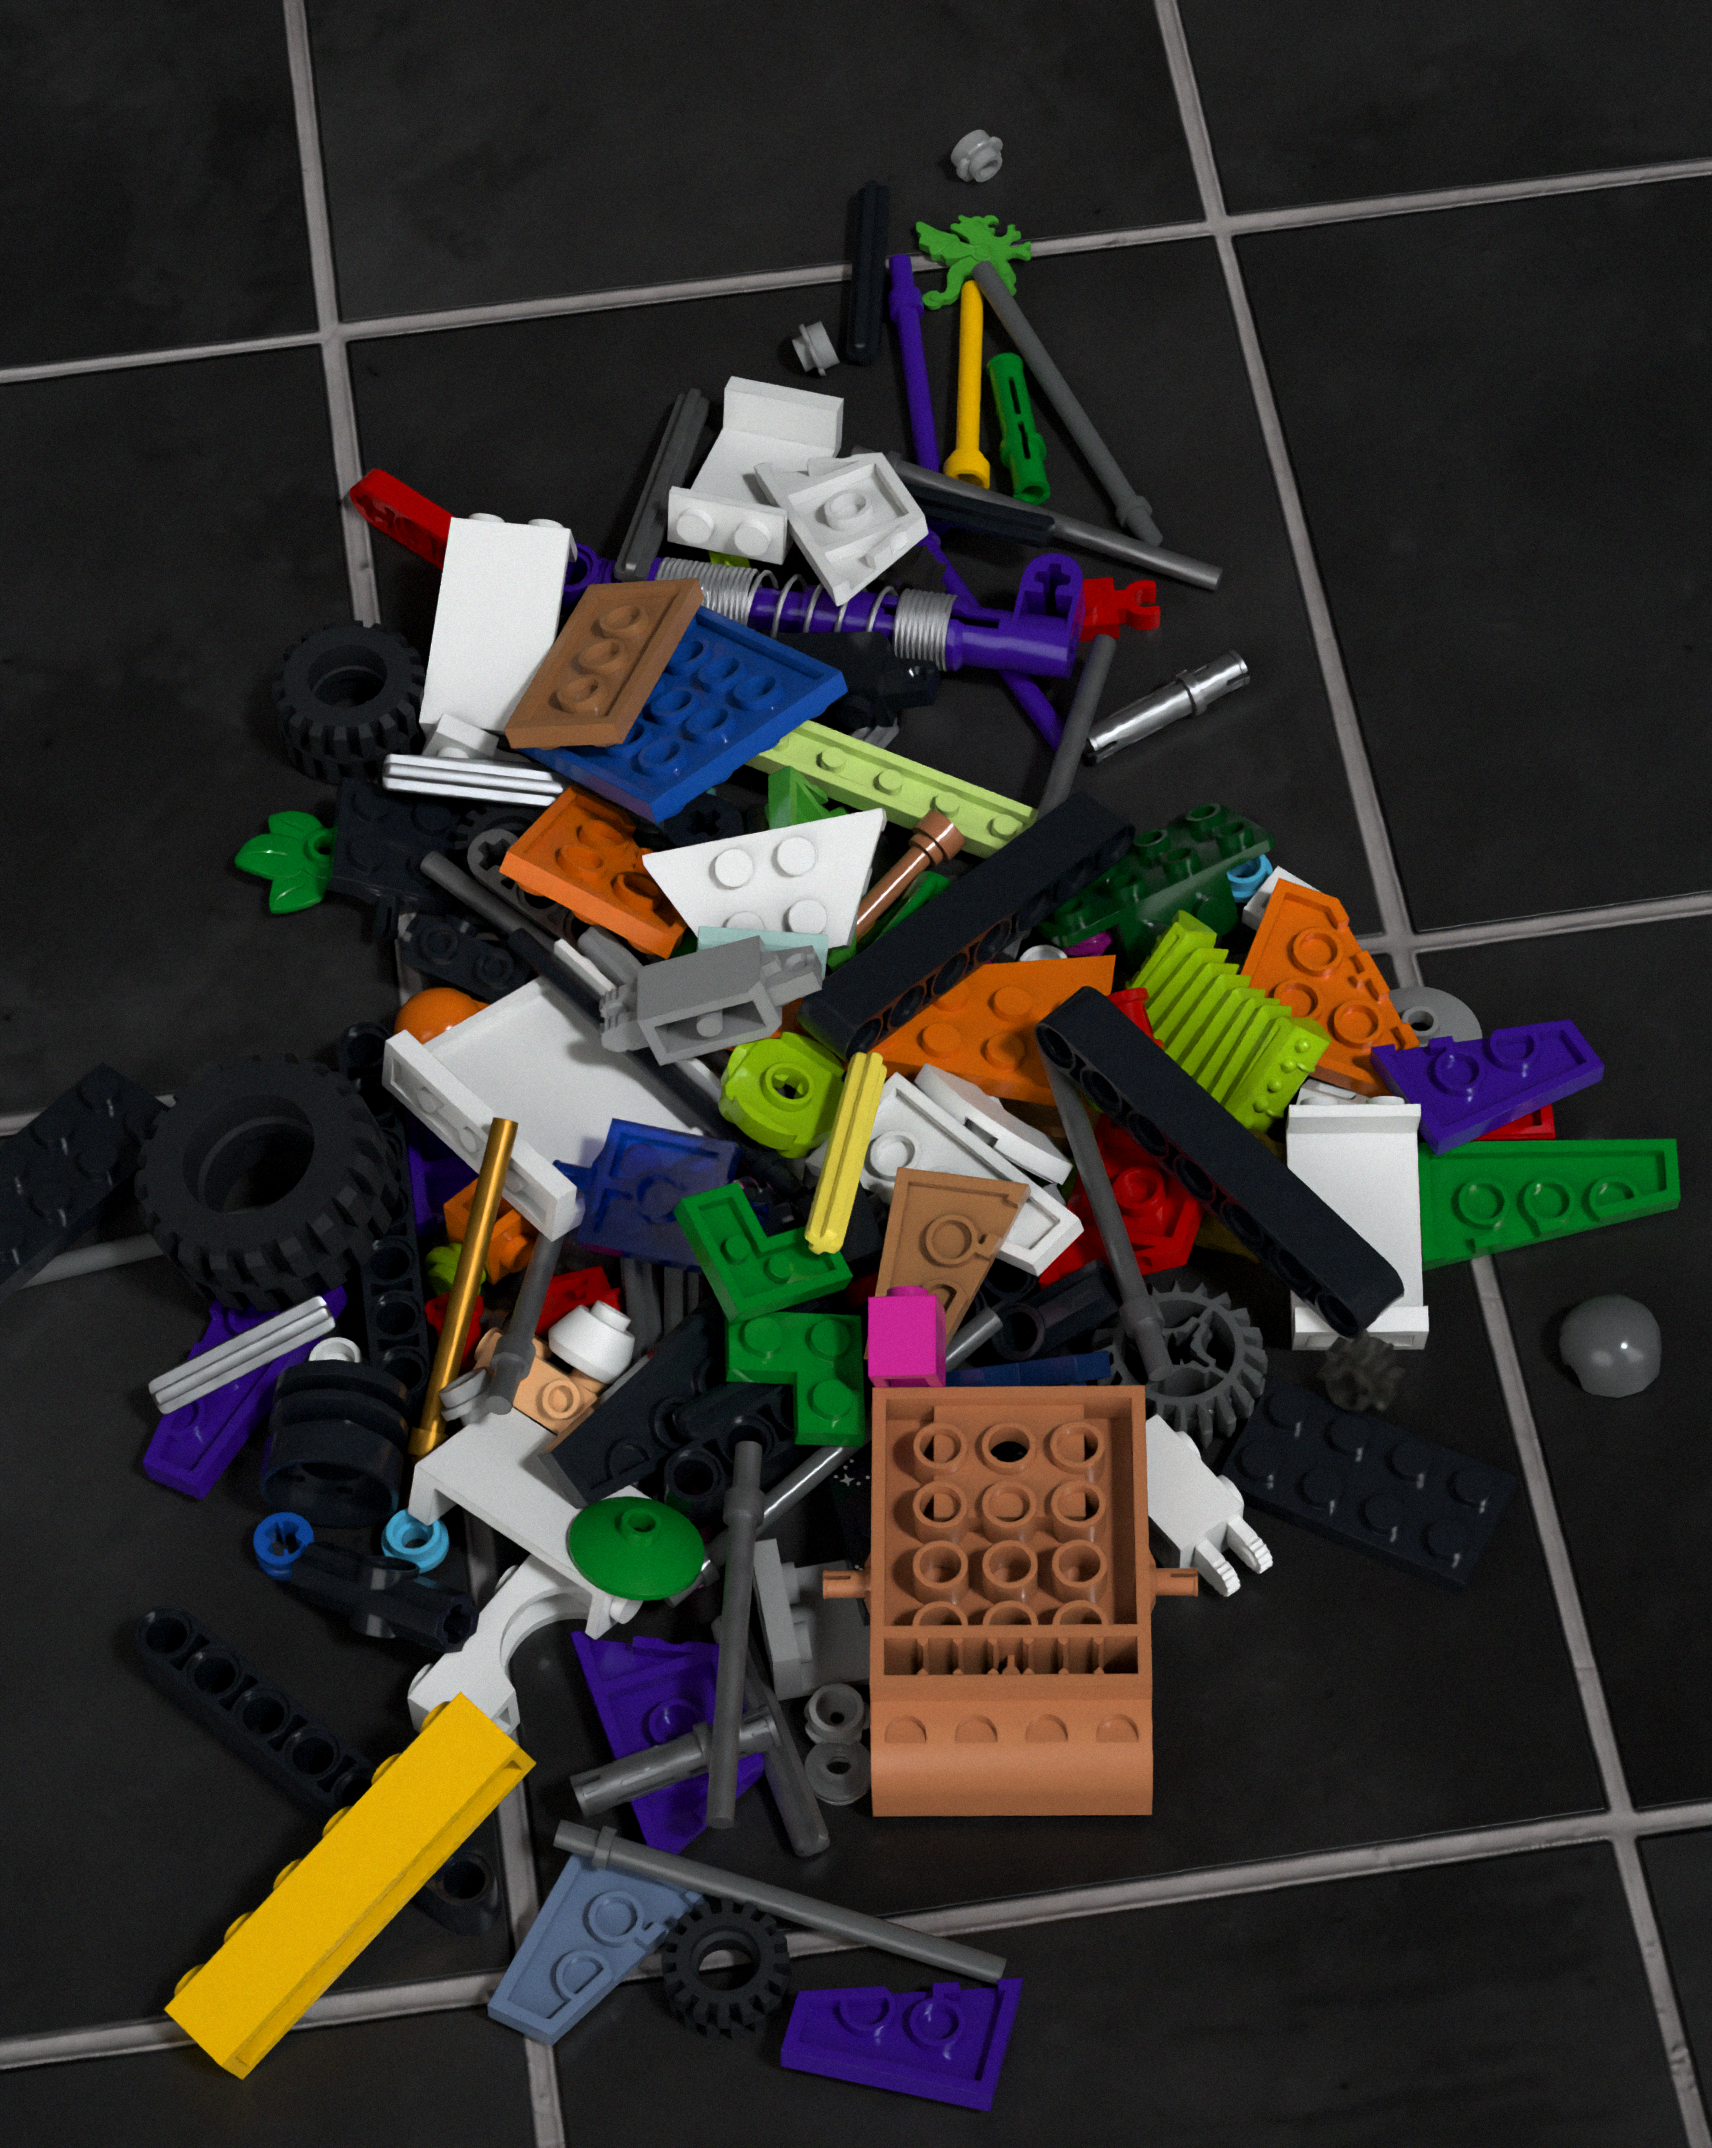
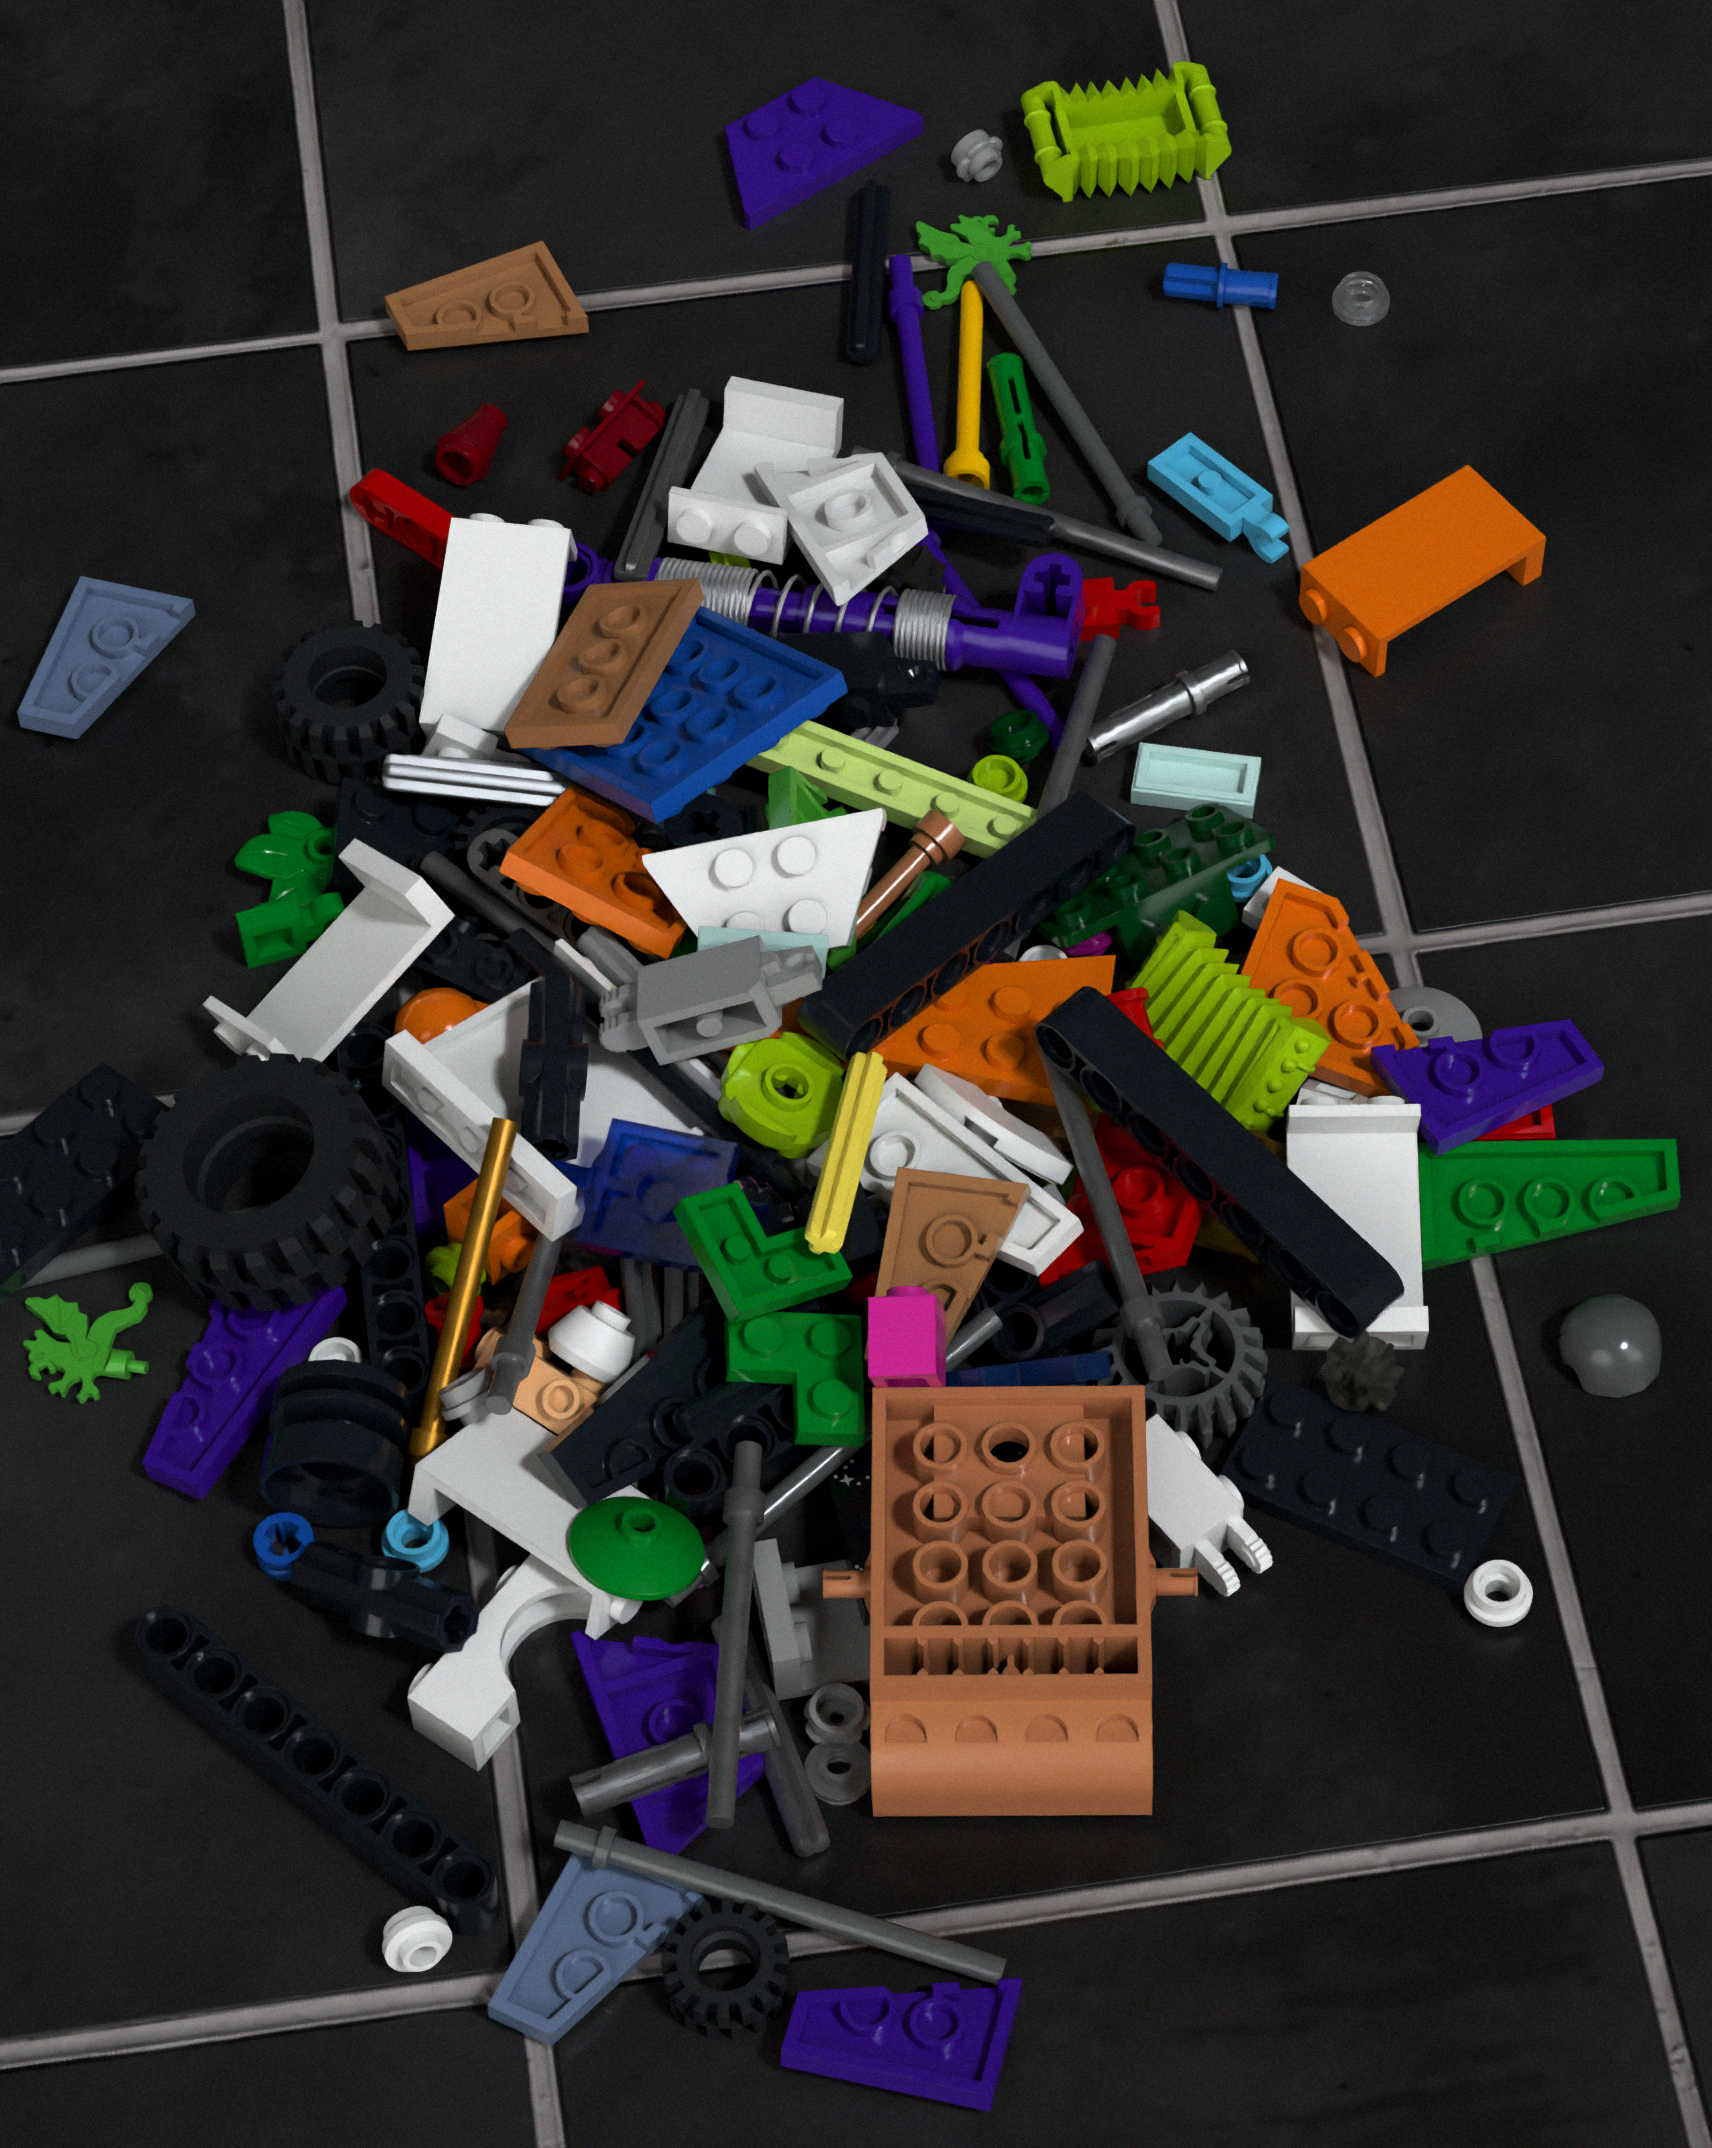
flat silver axle [148,1295,335,1414] -> none
yellow brick [164,1691,536,2080] -> none
light grey plate [792,320,840,377] -> none
none -> sand blue wing [17,576,196,739]
none -> bright green piece [23,1282,153,1404]
none -> white panel [202,838,455,1063]
none -> green plate [235,892,345,969]
none -> white plate [382,1906,452,1972]
none -> medium nougat wing [384,240,589,351]
none -> dark red cone [435,404,508,485]
none -> black piece [518,974,589,1167]
none -> dark red hinge [558,379,666,494]
none -> dark purple wing [725,77,924,231]
none -> lime plate [966,755,1028,803]
none -> dark green plate [989,710,1050,763]
none -> lime piece [1020,61,1232,202]
none -> light aqua tile [1131,742,1261,819]
none -> medium azure plate [1148,432,1289,564]
none -> blue axle [1163,262,1279,310]
none -> orange panel [1299,465,1546,678]
none -> clear plate [1332,272,1390,326]
none -> white plate [1464,1560,1533,1627]

